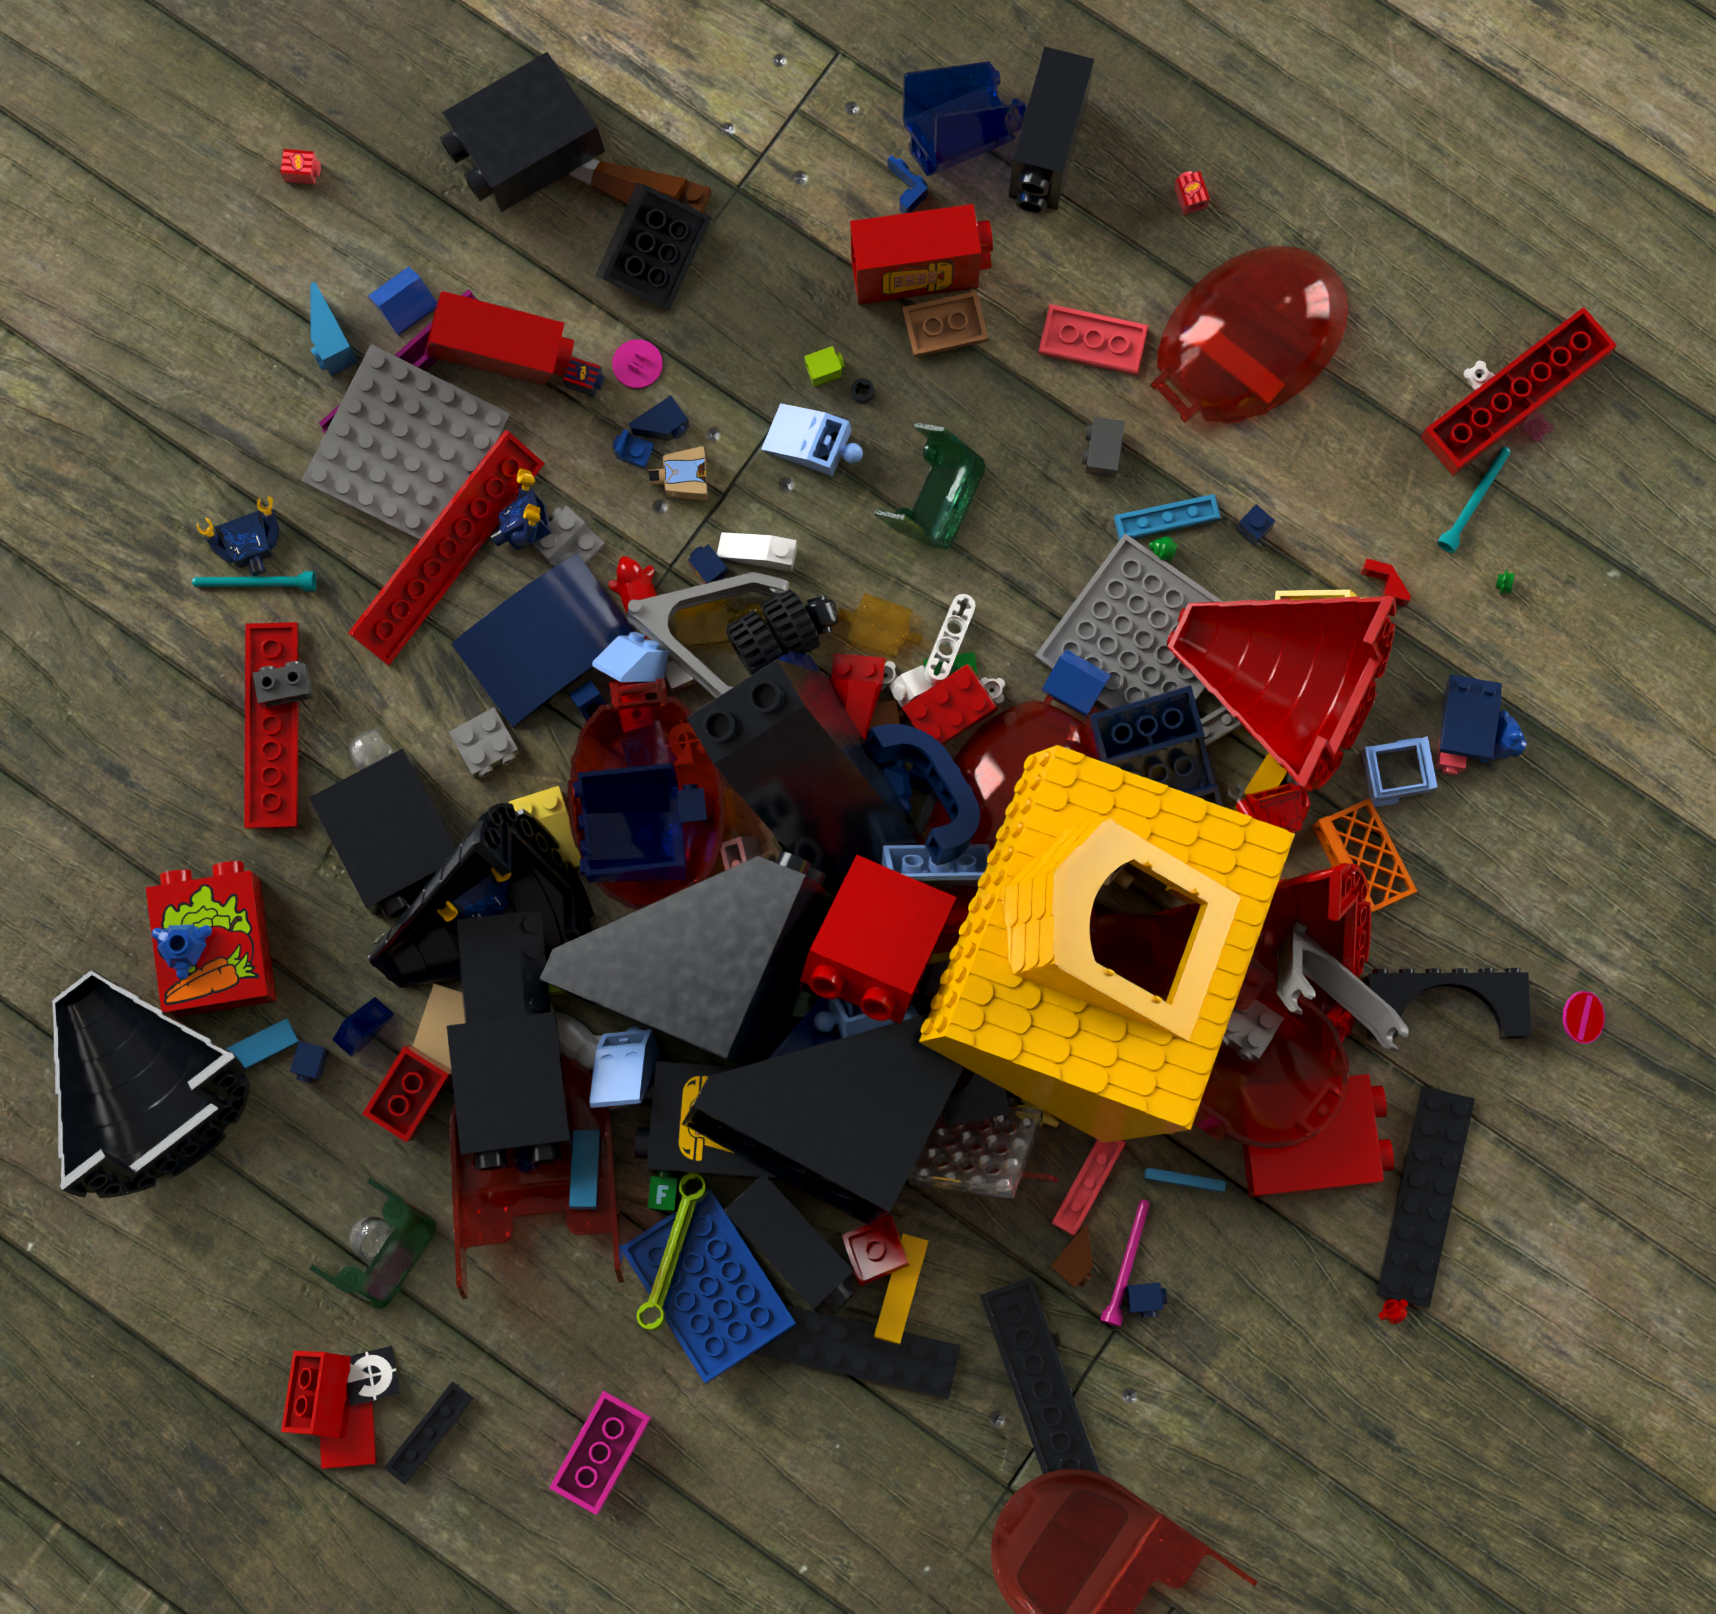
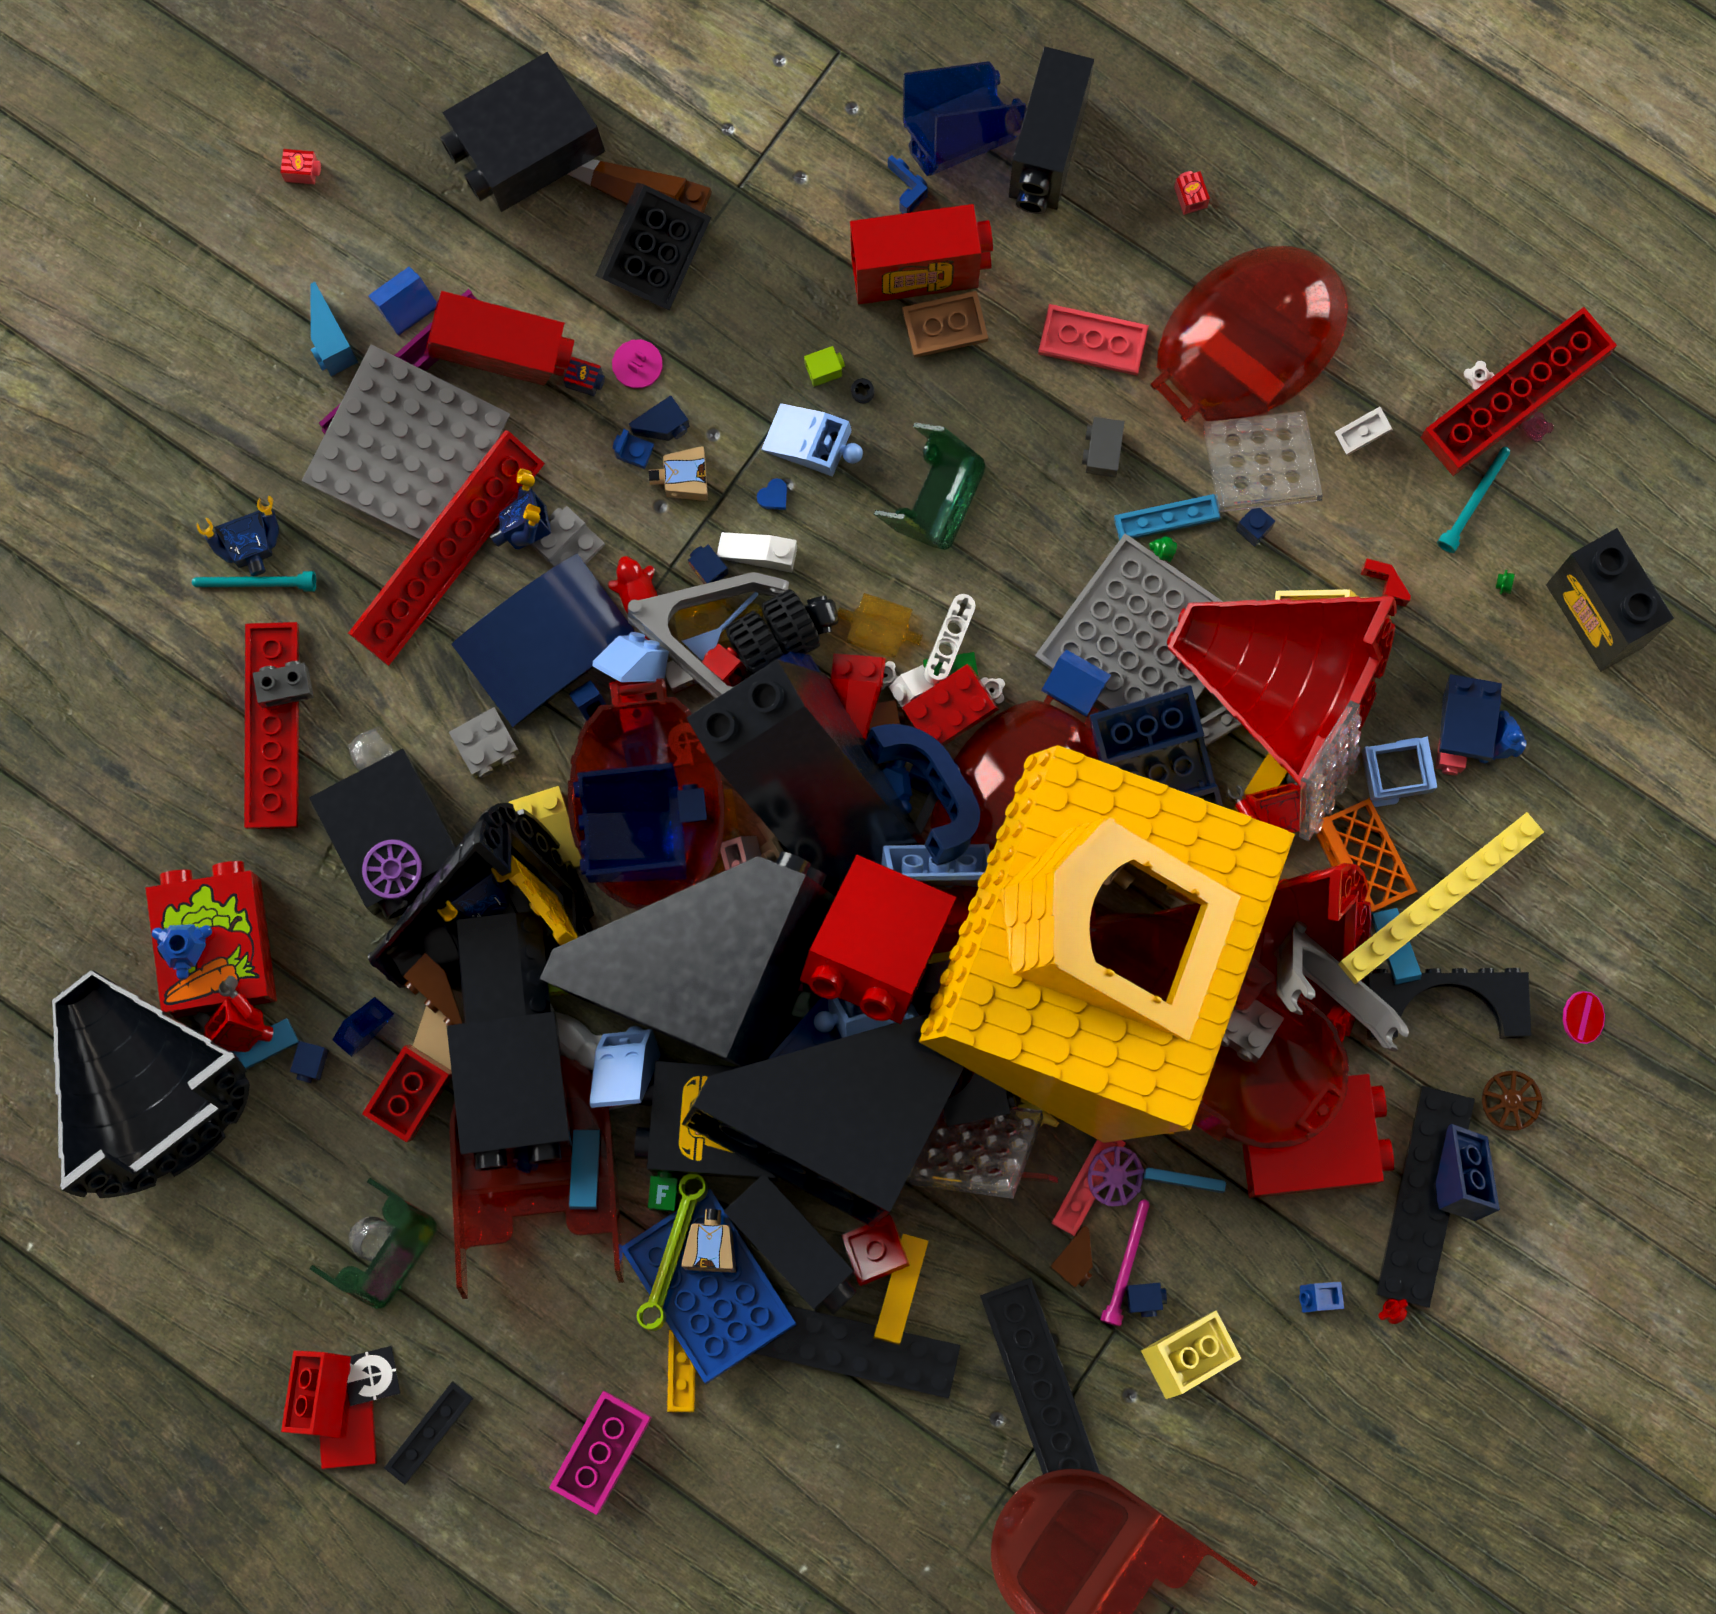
none -> red torso [191,976,273,1052]
none -> medium lavender wheel [362,840,422,899]
none -> reddish brown slope [403,953,463,1025]
none -> yellow plate [506,855,578,945]
none -> yellow tile [667,1330,696,1412]
none -> light blue piece [682,592,758,661]
none -> torso [682,1209,736,1273]
none -> red brick [702,644,750,687]
none -> blue tile [757,478,787,510]
none -> medium lavender wheel [1088,1146,1144,1206]
none -> light yellow slope [1141,1310,1241,1399]
none -> clear piece [1203,411,1323,512]
none -> clear piece [1299,700,1362,841]
none -> blue bracket [1299,1282,1344,1313]
none -> white hinge [1335,407,1393,455]
none -> light yellow plate [1338,812,1544,984]
none -> dark azure tile [1371,908,1422,984]
none -> dark blue slope [1436,1124,1500,1221]
none -> reddish brown wheel [1482,1071,1543,1131]
none -> black brick [1546,528,1674,672]

